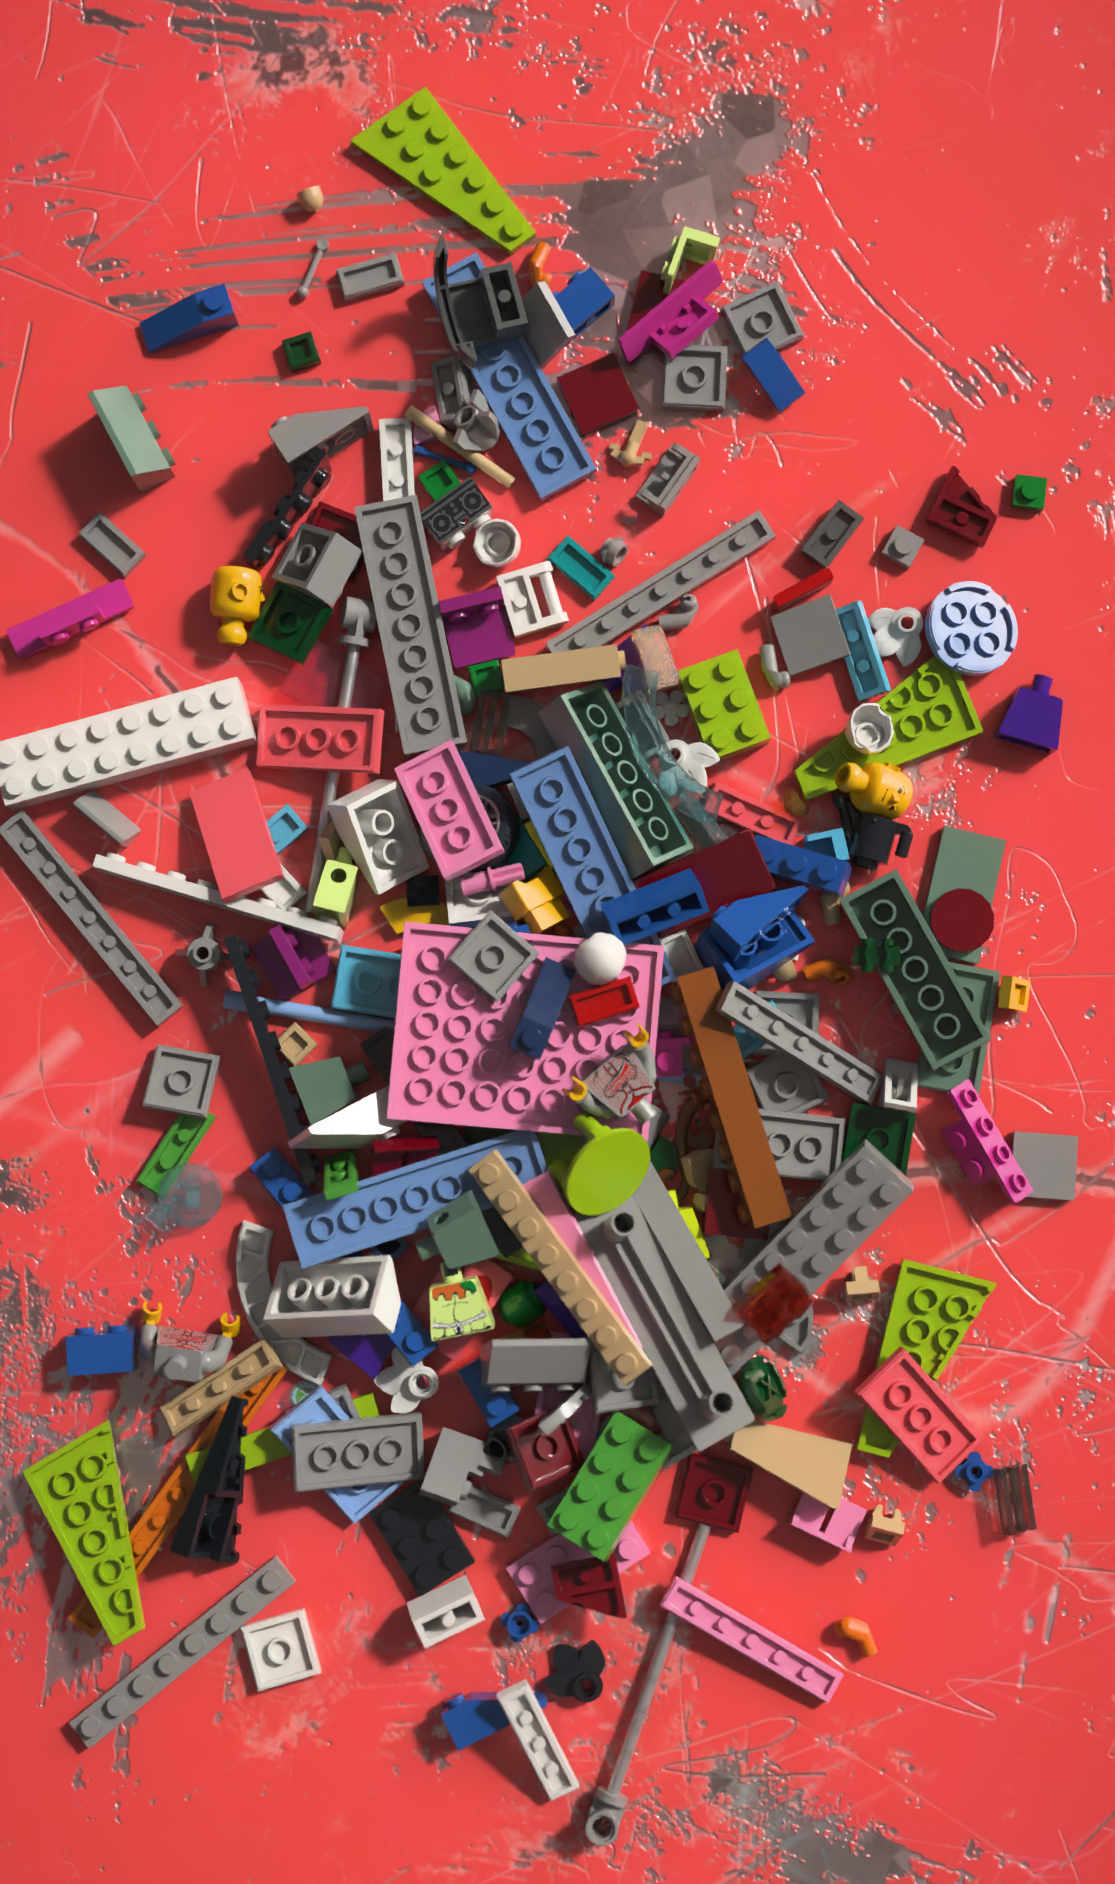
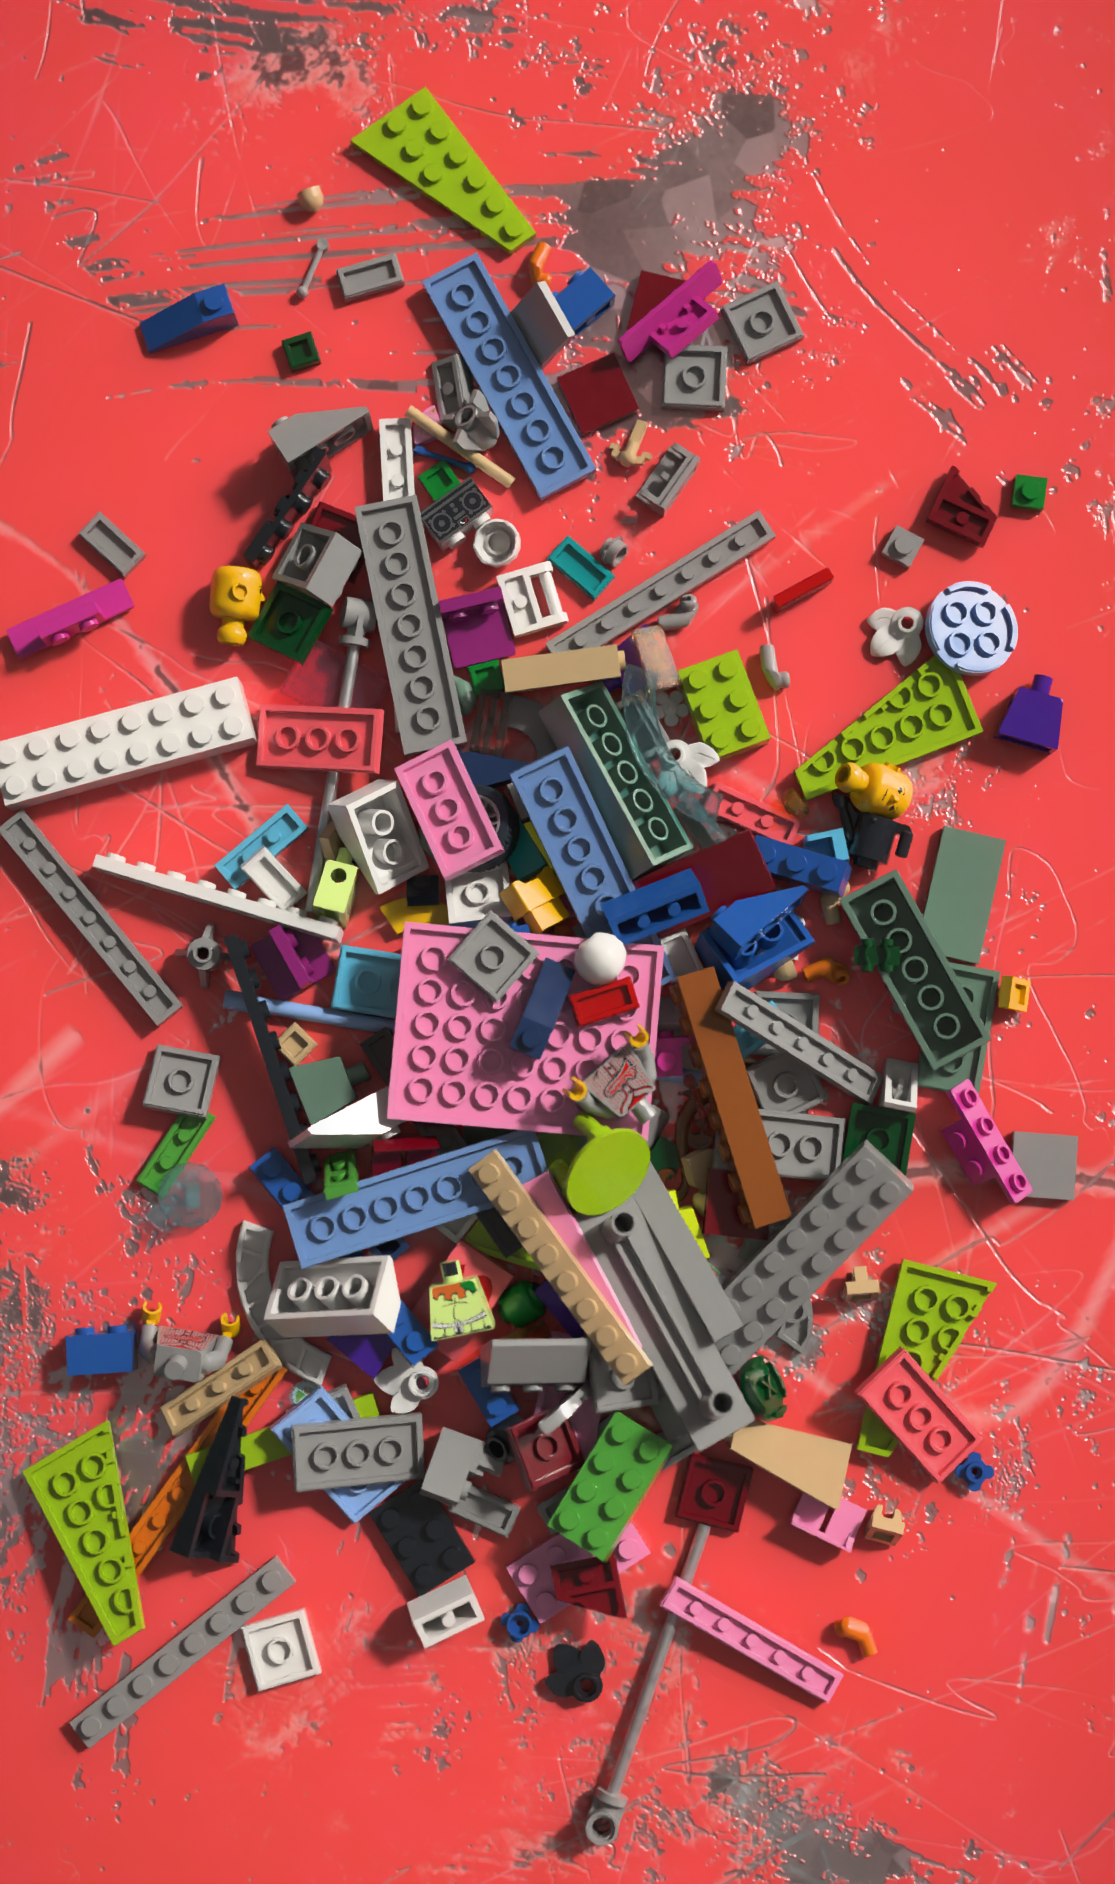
light grey slope [73,791,141,848] -> none
slope [87,386,175,494] -> none
coral tile [189,767,285,903] -> none
sand green torso [415,1190,500,1269] -> none
dark grey piece [433,236,528,369] -> none
blue slope [441,1692,547,1751] -> none
bright pink axle [460,863,525,897] -> none
white tile [496,1679,580,1802] -> none
yellowish green bracket [660,226,720,295] -> none
clear red bracket [732,1262,813,1345] -> none
blue slope [741,337,805,412] -> none
light grey tile [770,594,851,677] -> none
dark grey plate [800,500,864,569] -> none
medium azure plate [836,600,891,701] -> none
white hair [845,703,894,755] -> none
dark red tile [929,888,994,952] -> none
clear smoke tile [993,1463,1037,1535] -> none

